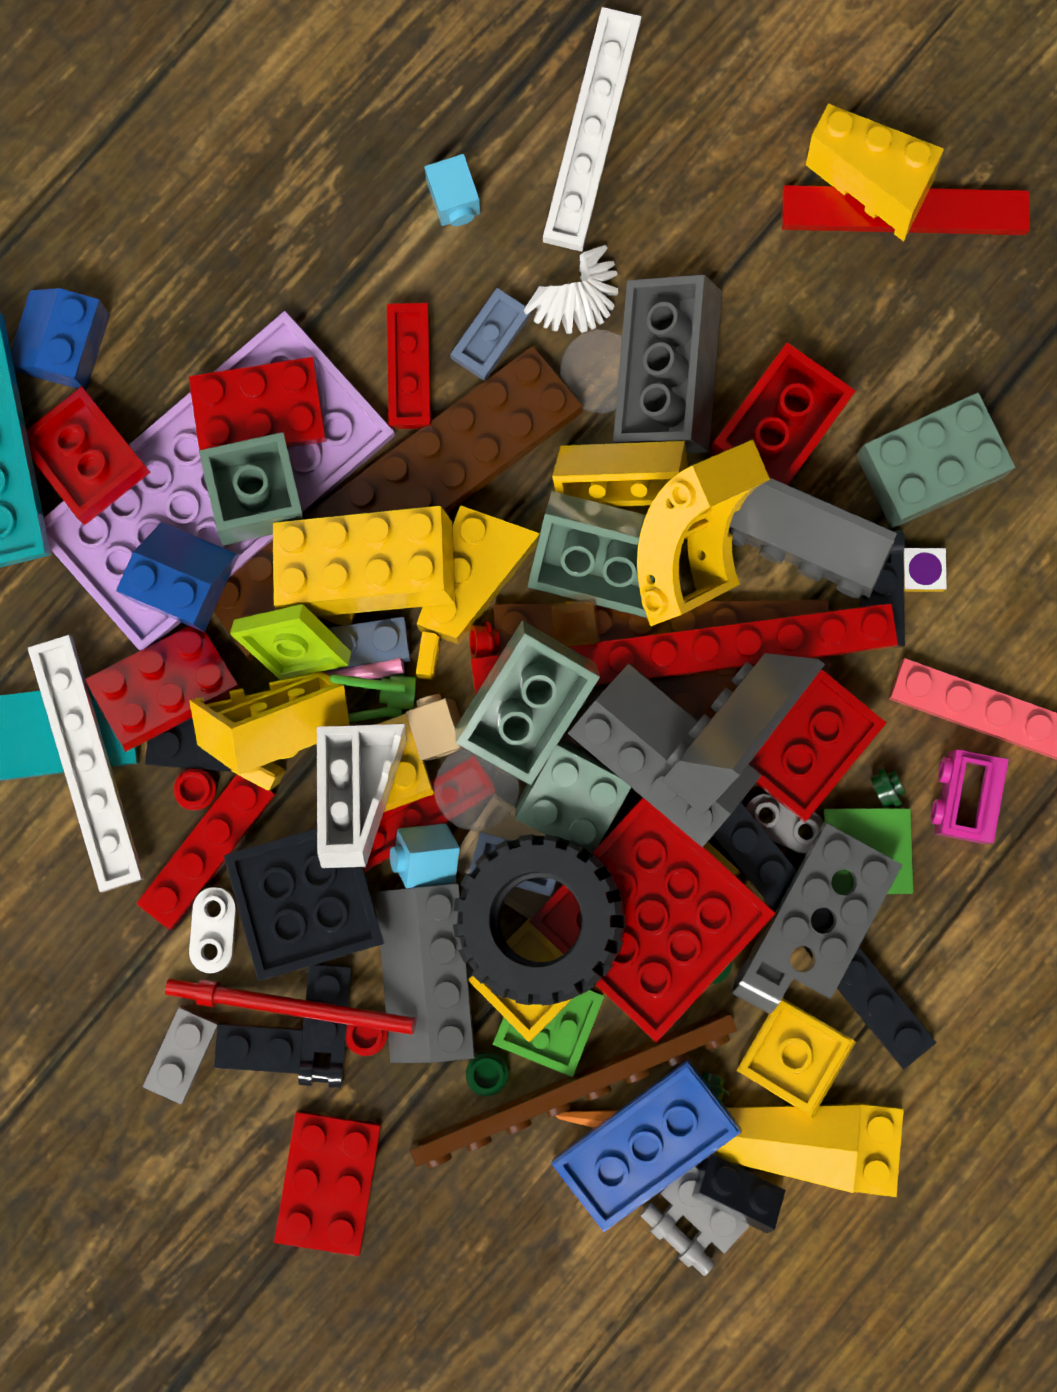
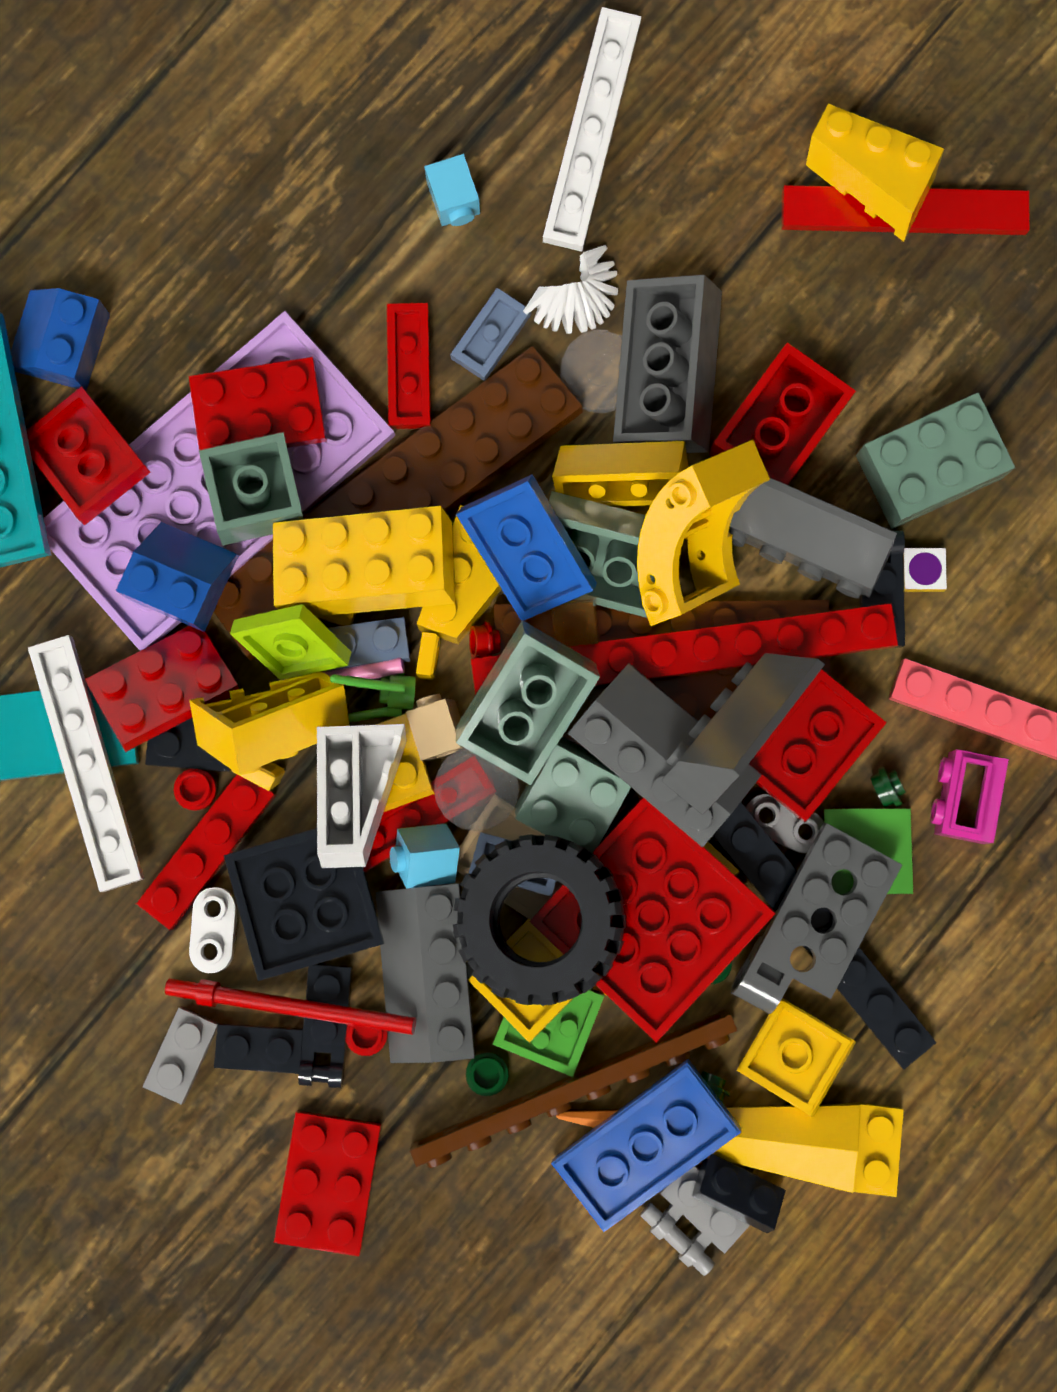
none -> blue plate [456,474,597,621]

